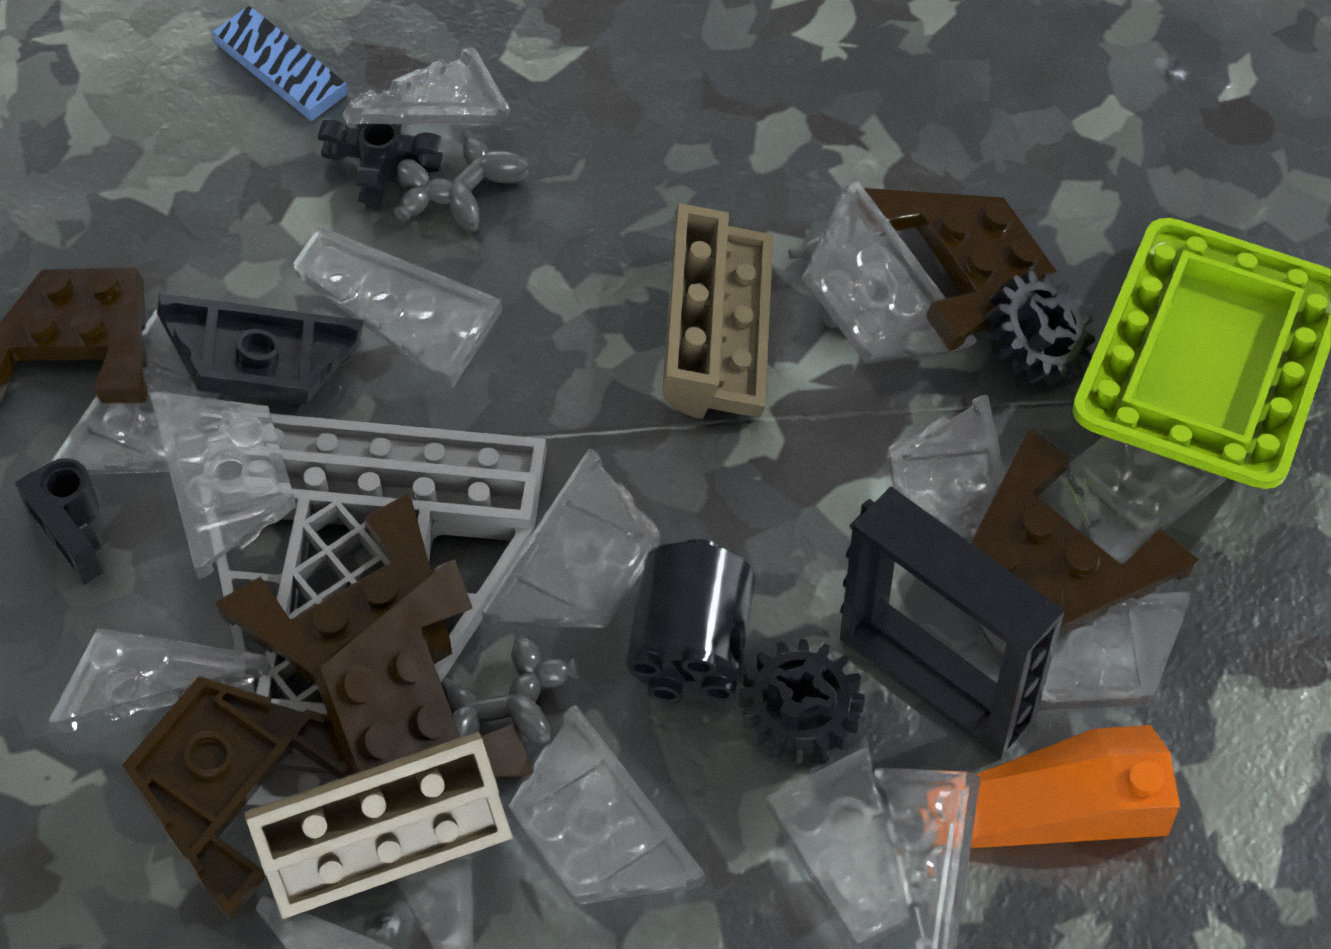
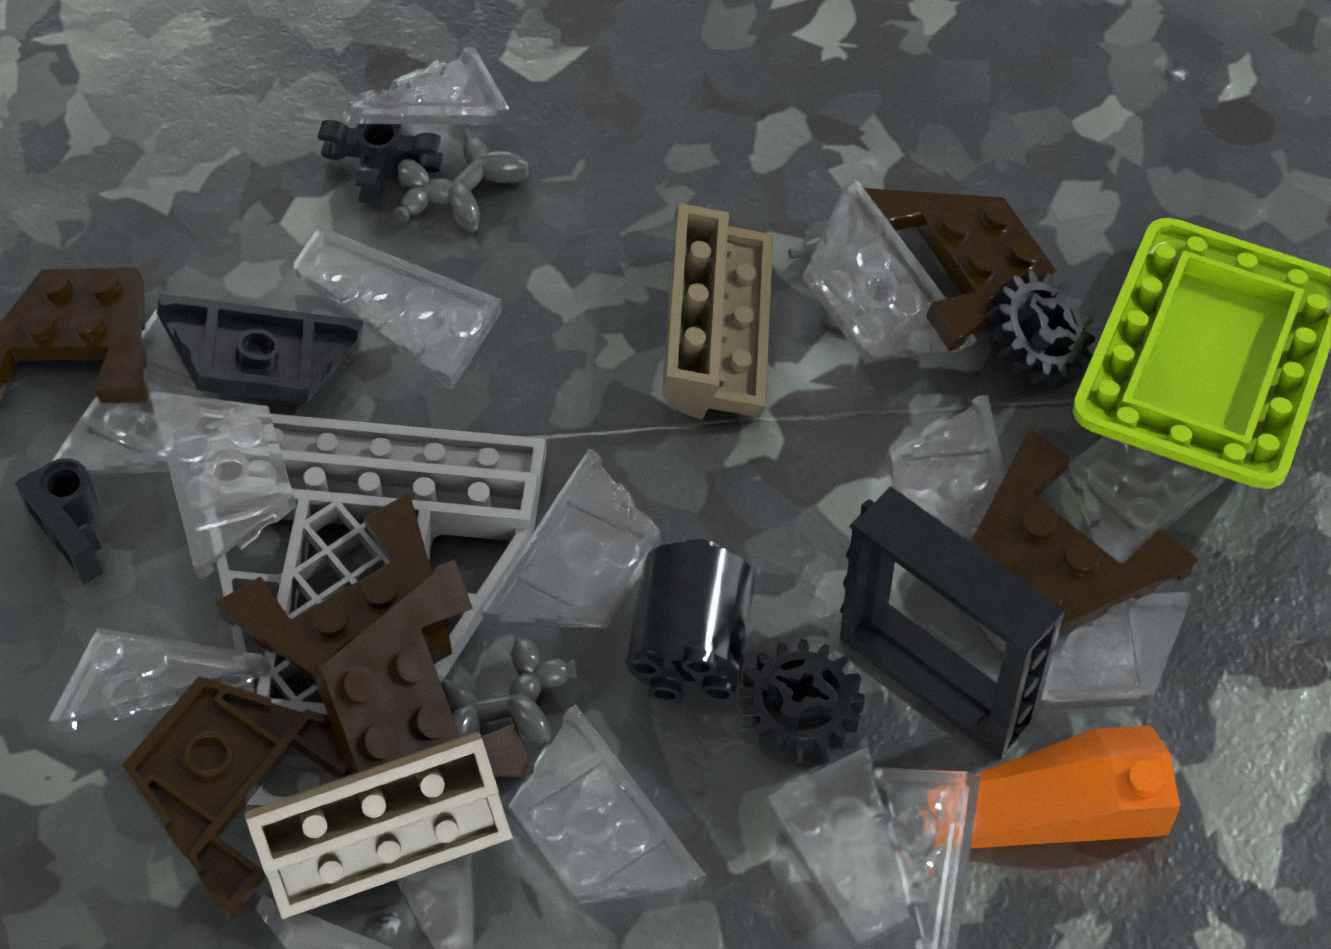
medium blue tile [212,6,348,122] -> none

